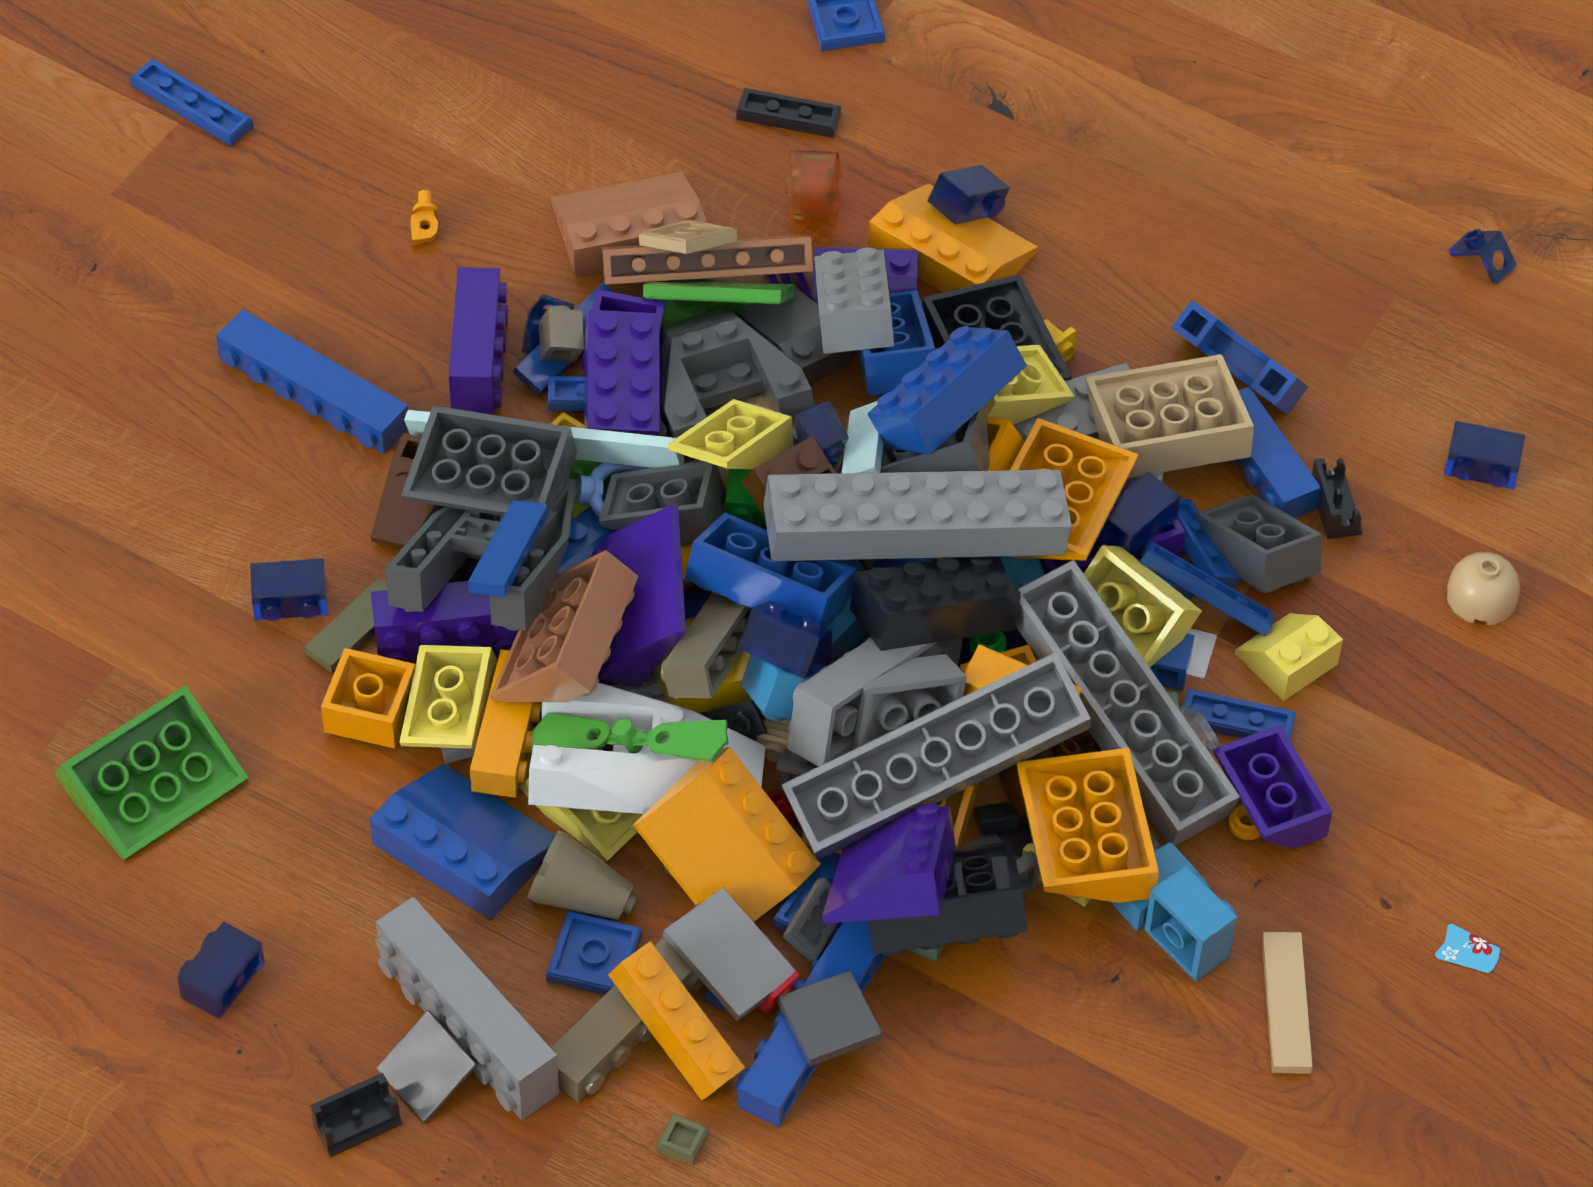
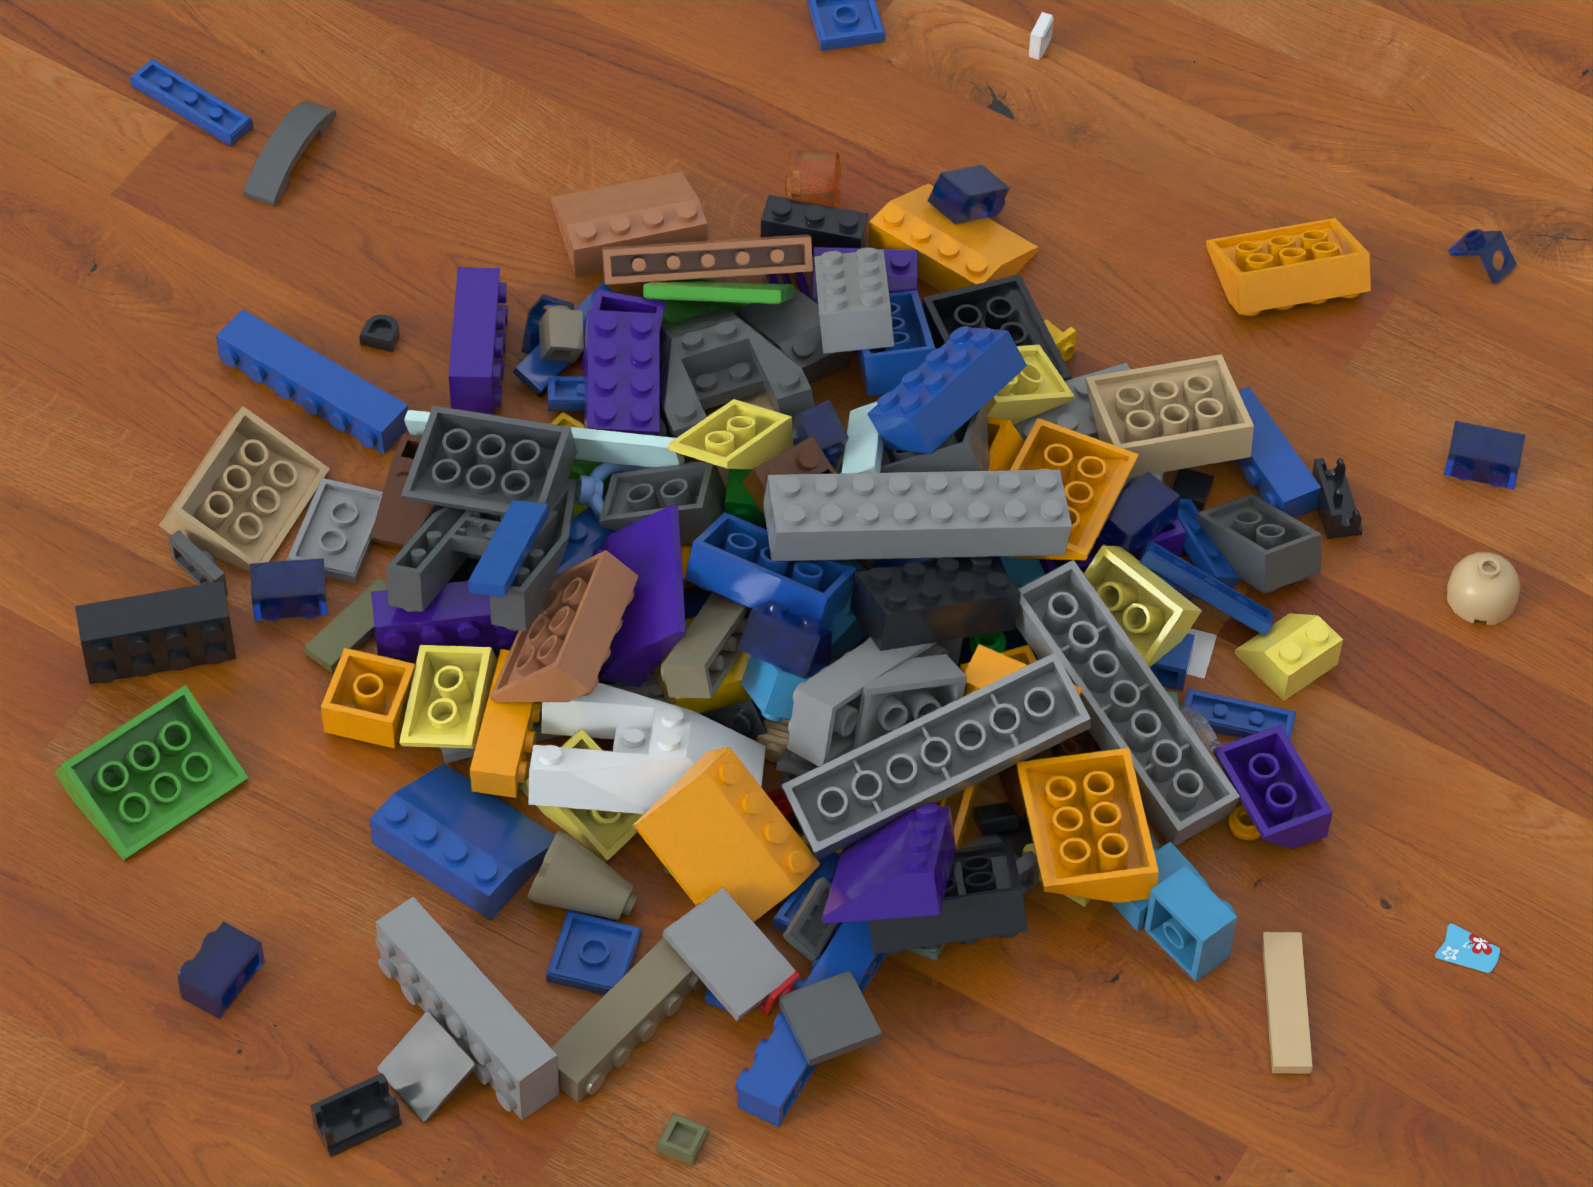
light orange piece [411,190,438,245] -> none
bright green piece [531,713,729,762] -> none
light orange brick [608,941,745,1101] -> none
tan tile [639,220,738,254] -> none
black tile [736,88,841,138] -> none
blue arch [1171,300,1308,415] -> none
none -> black brick [75,581,236,684]
none -> tan slope [158,406,330,575]
none -> dark grey plate [169,530,228,596]
none -> dark grey slope [244,100,336,206]
none -> light grey tile [286,478,383,584]
none -> black tile [359,315,400,352]
none -> black brick [760,195,869,257]
none -> white tile [1029,12,1054,60]
none -> black tile [1170,468,1215,510]
none -> light orange slope [1206,218,1371,316]

